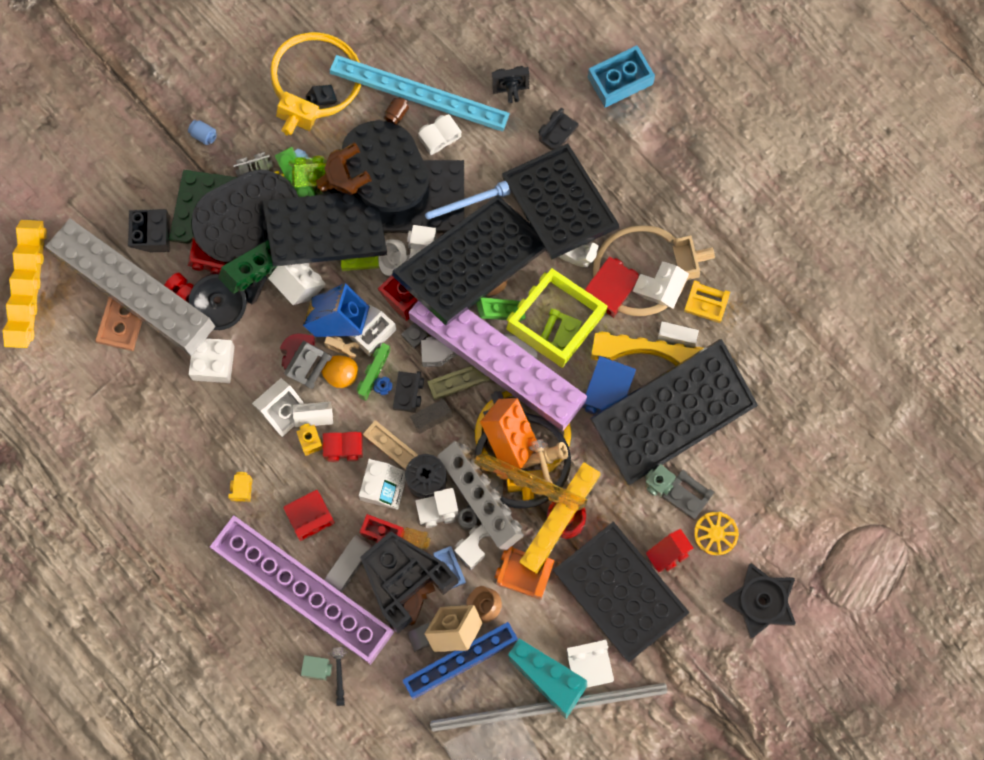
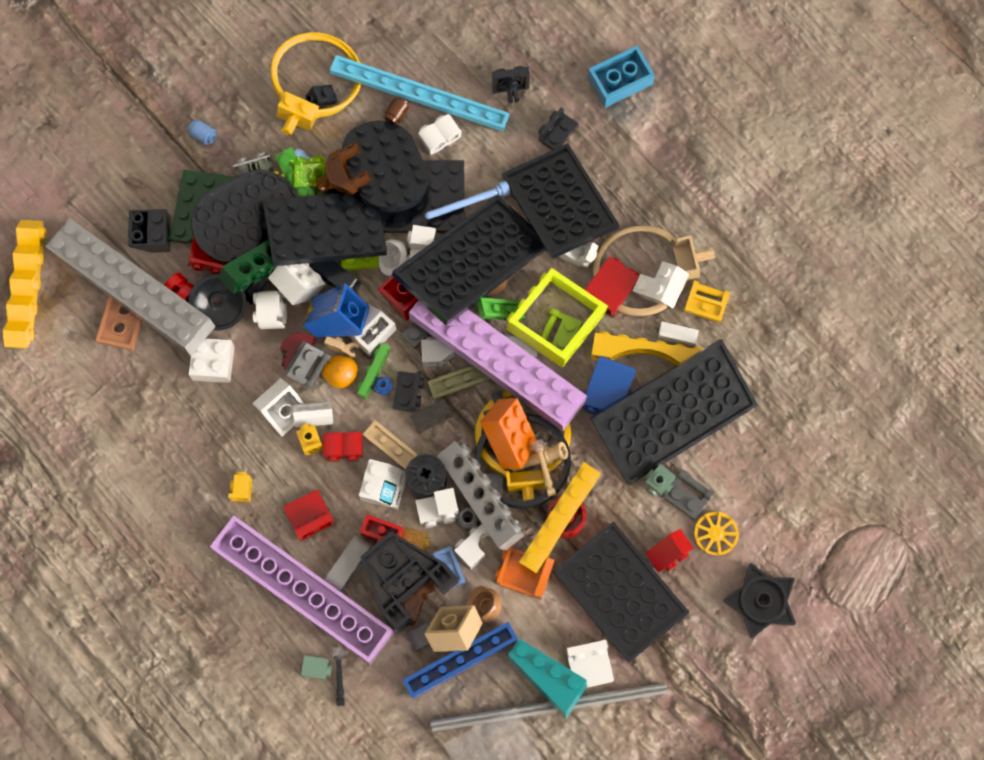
clear yellow plate [474,453,587,511] -> none
none -> white brick [253,290,287,329]
none -> black beam [309,261,361,291]

